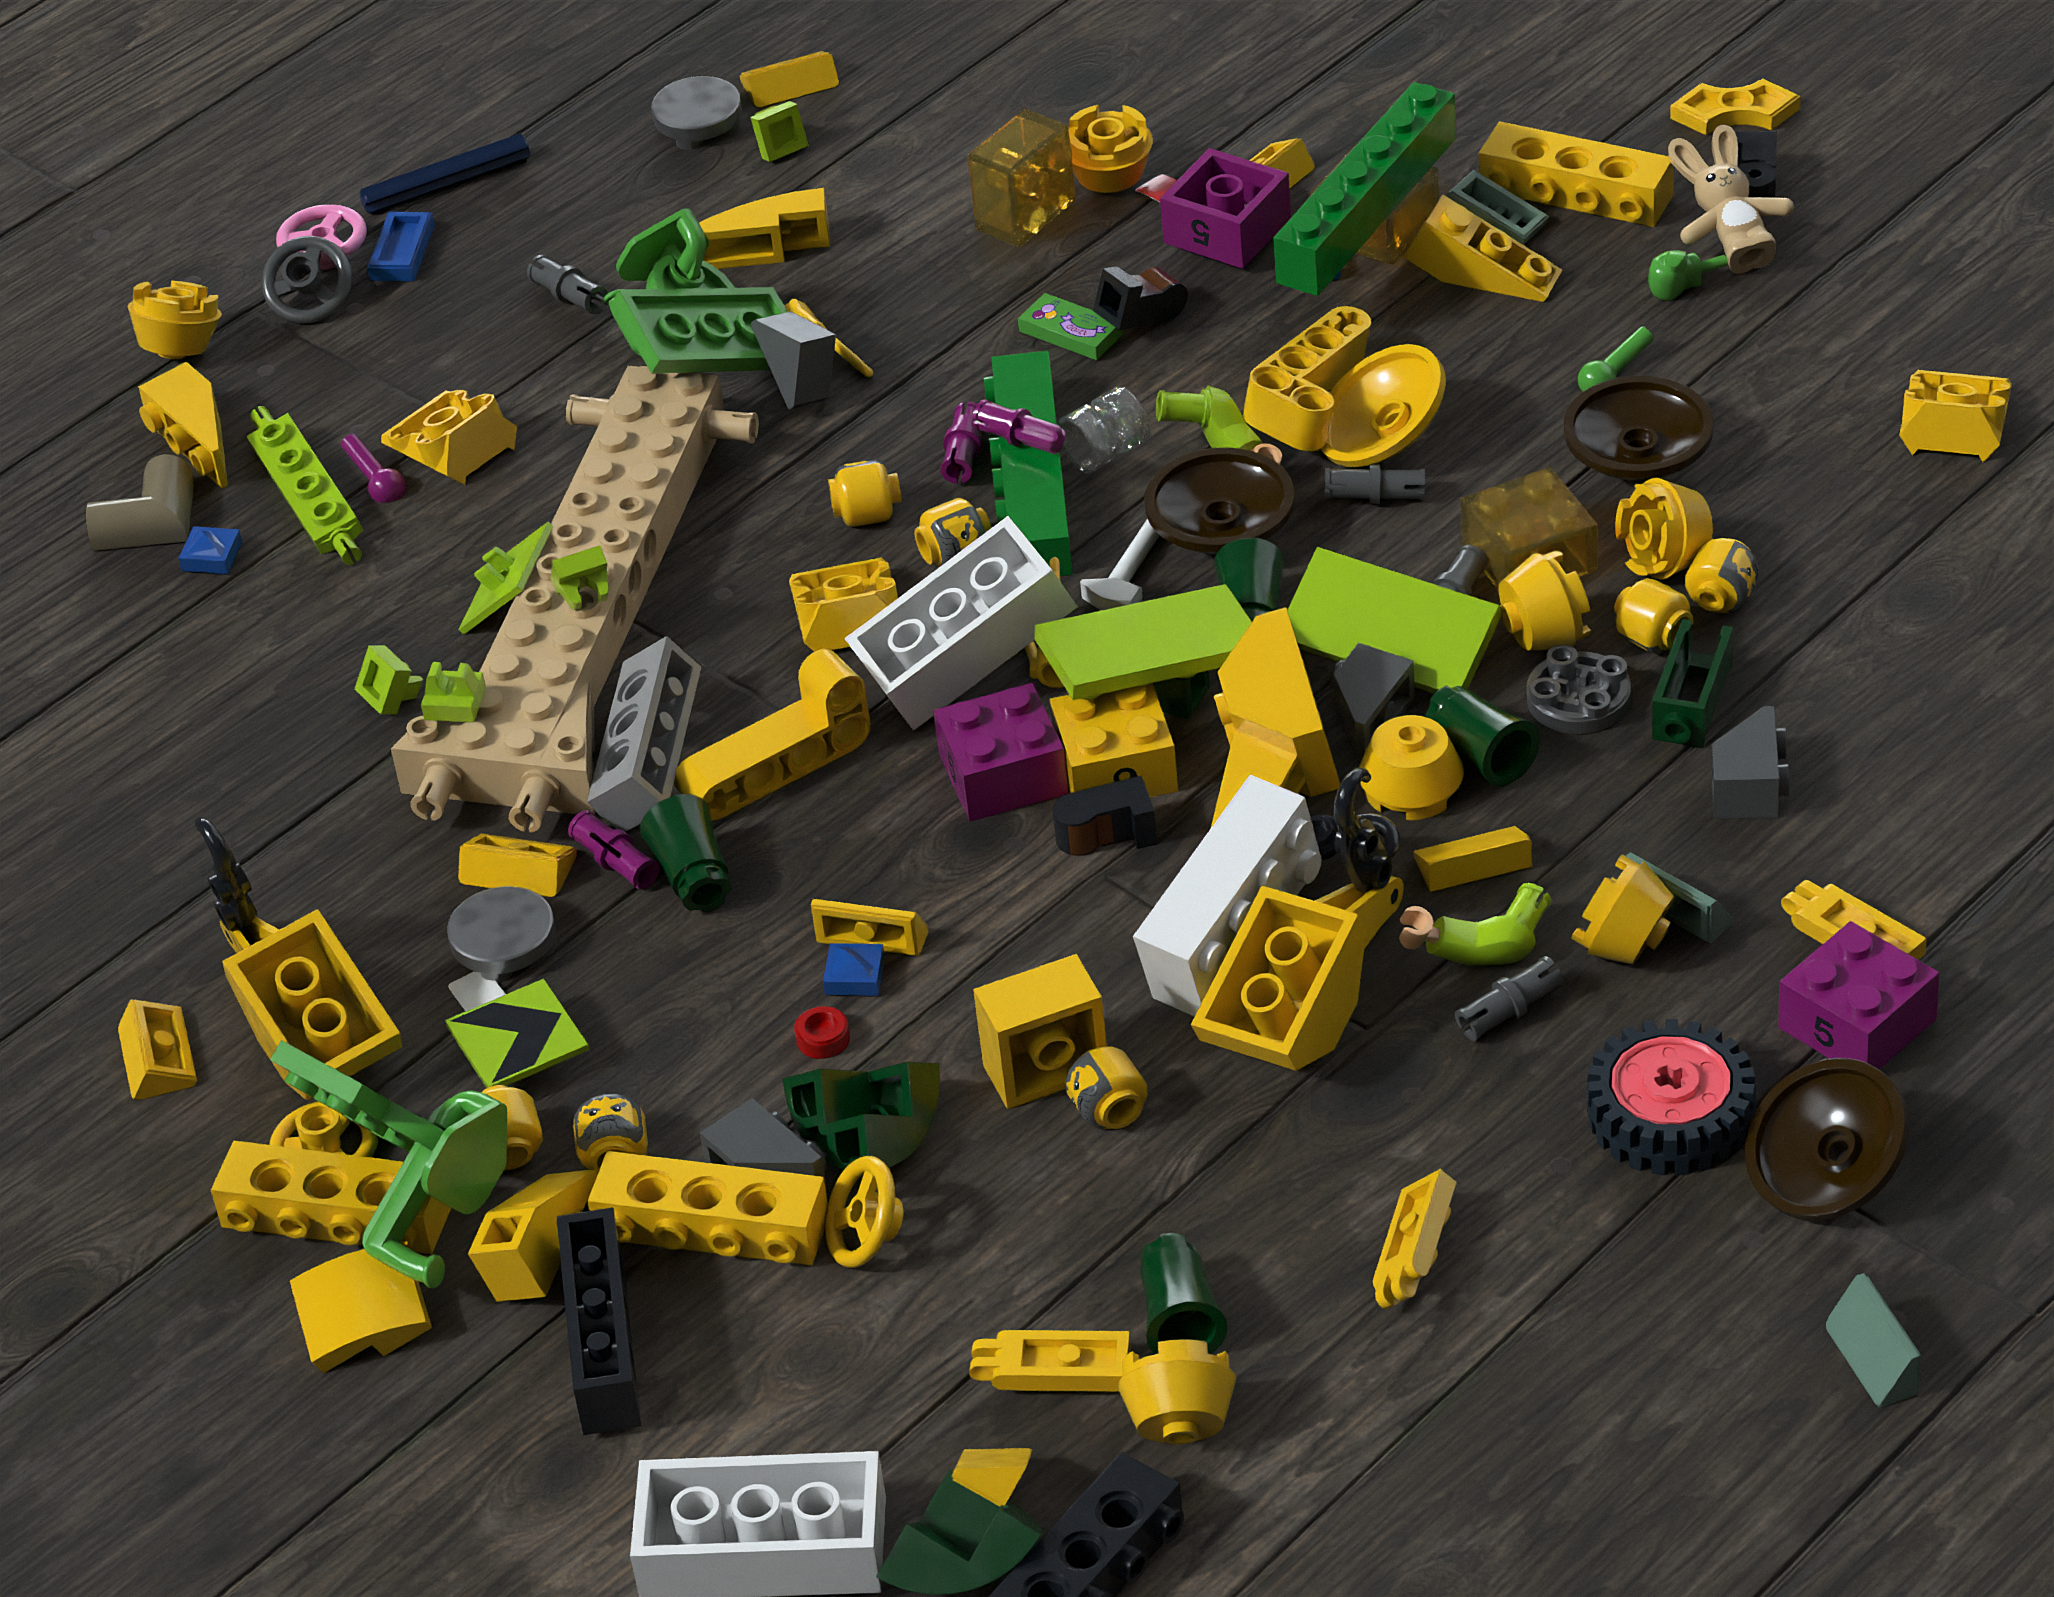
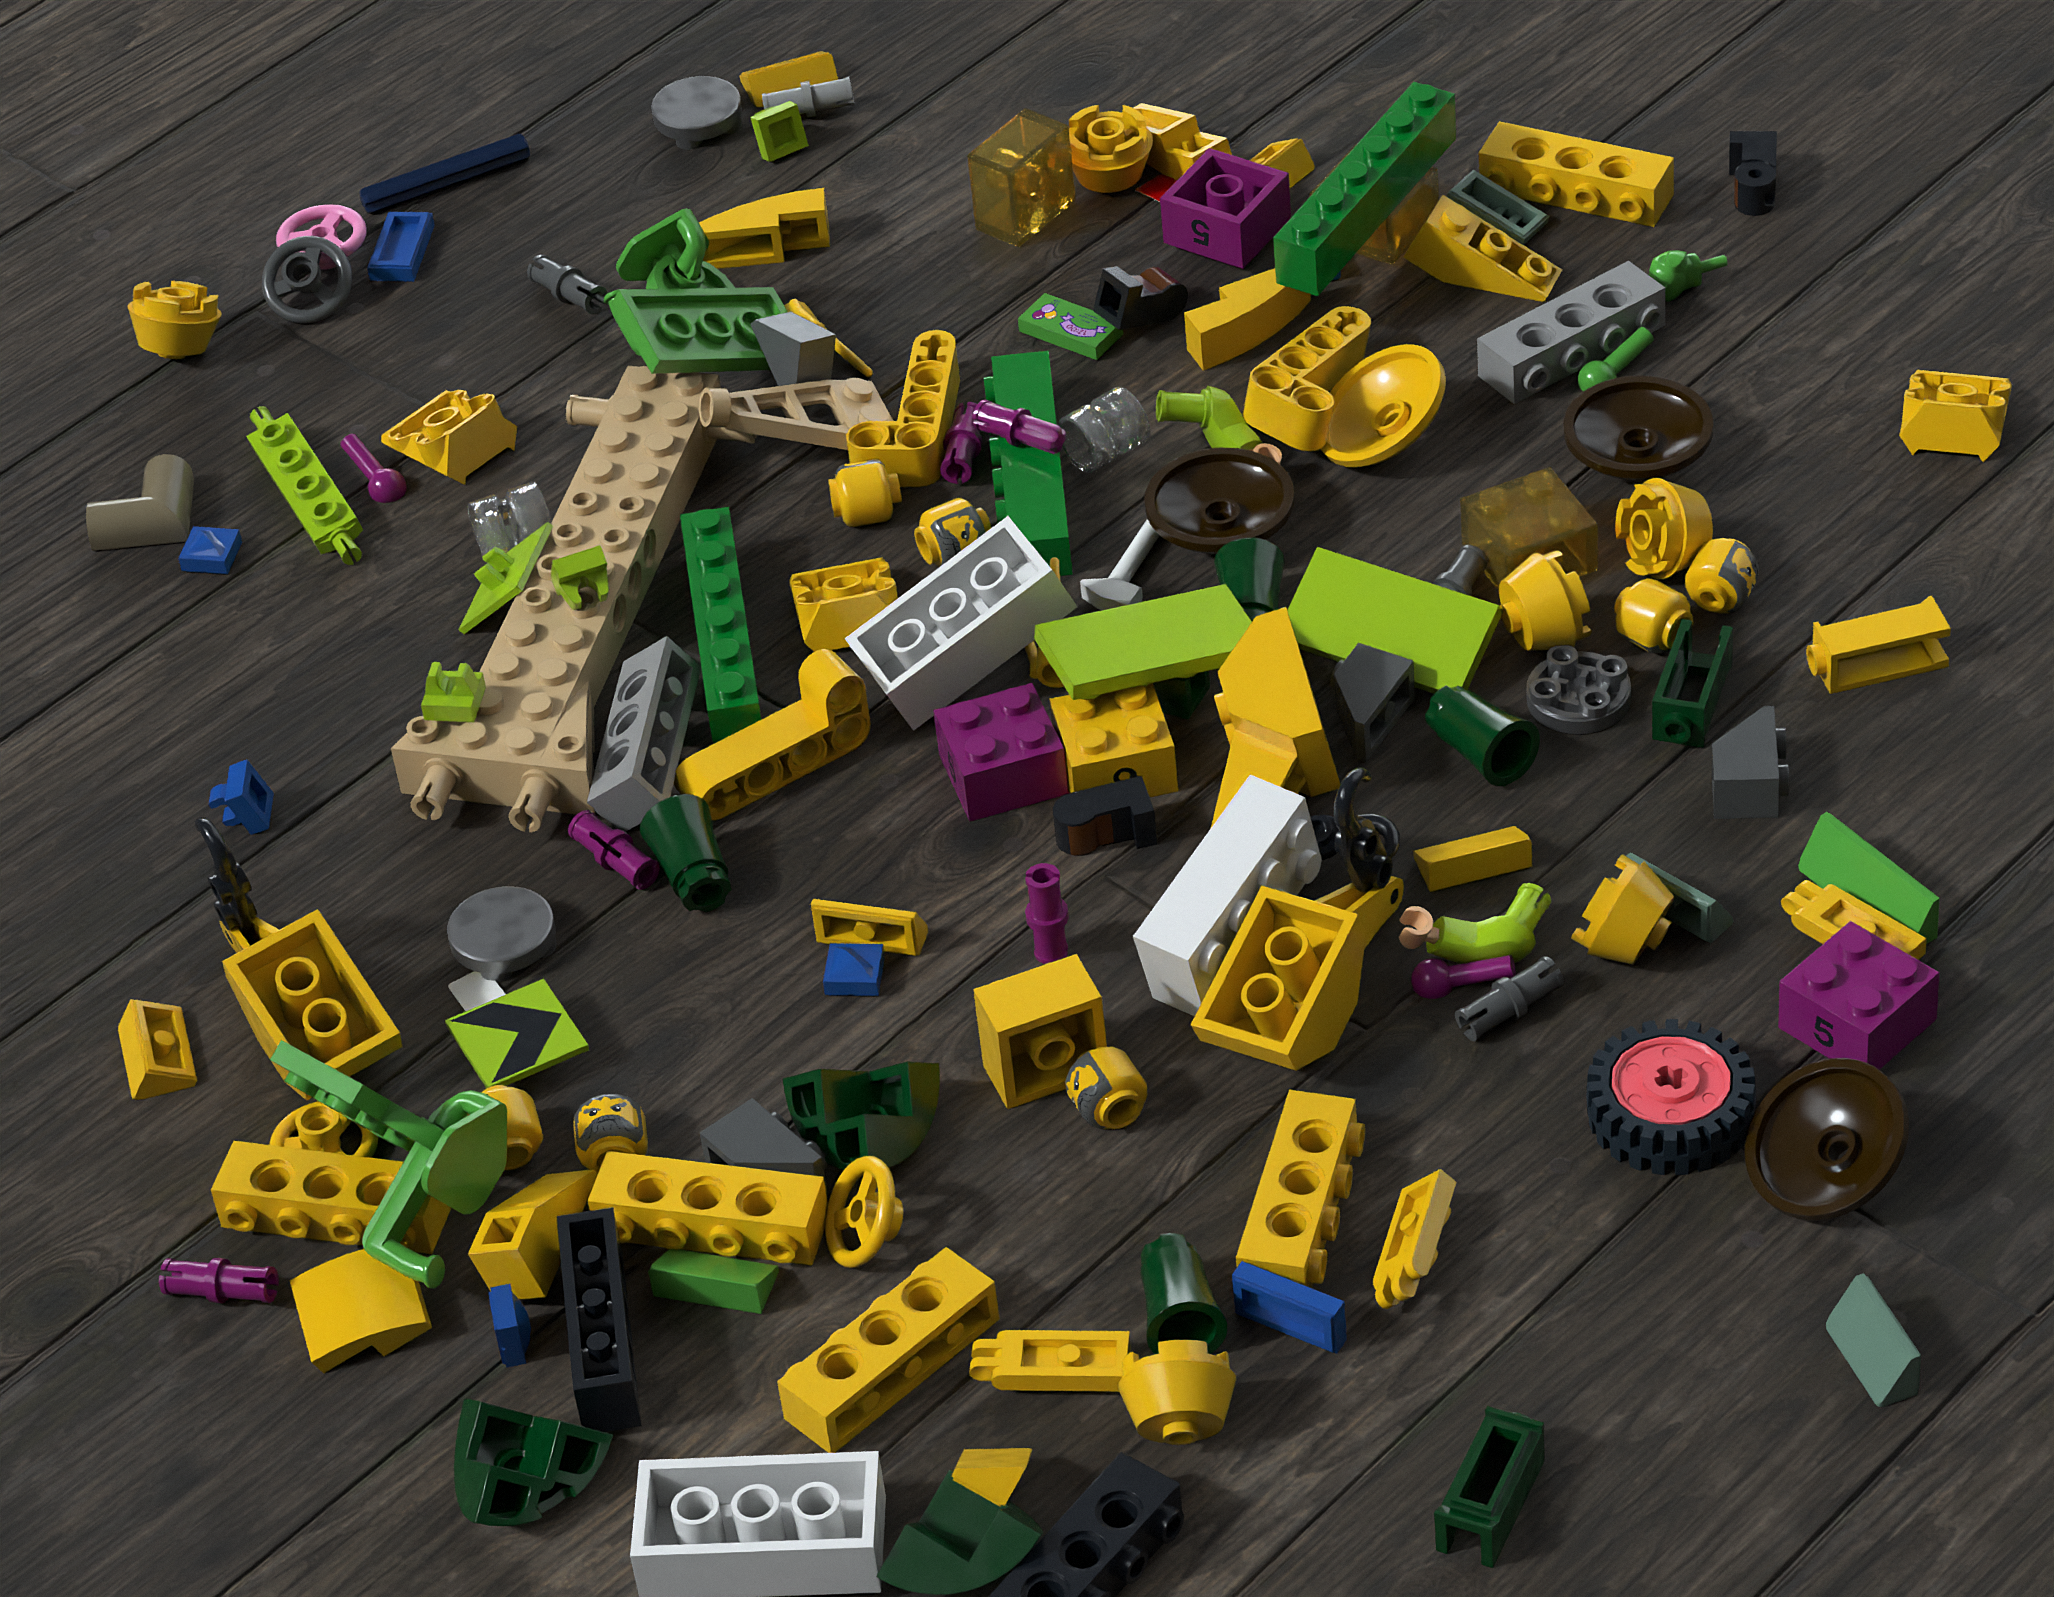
yellow slope [138,362,228,488] -> none
lime tile [355,645,423,715] -> none
yellow slope [458,833,577,897] -> none
red tile [794,1006,851,1059] -> none
dark grey pin [1325,465,1425,504] -> none
yellow cone [1359,715,1464,820] -> none
tan animal [1668,125,1794,274] -> none
yellow tile [1670,79,1801,135] -> none
none -> magenta pin [159,1258,279,1303]
none -> blue tile [208,759,274,835]
none -> dark green brick [454,1398,613,1526]
none -> clear wheel [467,481,552,556]
none -> blue tile [488,1283,531,1368]
none -> bright green slope [649,1249,779,1314]
none -> green brick [680,507,762,744]
none -> tan plate [699,378,893,450]
none -> light grey pin [762,76,855,118]
none -> yellow brick [777,1247,1000,1453]
none -> yellow beam [846,330,960,487]
none -> magenta pin [1025,863,1069,964]
none -> yellow slope [1134,103,1232,180]
none -> yellow slope [1184,268,1311,371]
none -> blue tile [1232,1261,1347,1353]
none -> yellow brick [1236,1090,1365,1288]
none -> magenta bar [1411,955,1516,999]
none -> dark green window [1434,1406,1545,1568]
none -> light grey brick [1477,261,1665,404]
none -> bright green slope [1798,812,1939,944]
none -> yellow window [1806,596,1951,694]

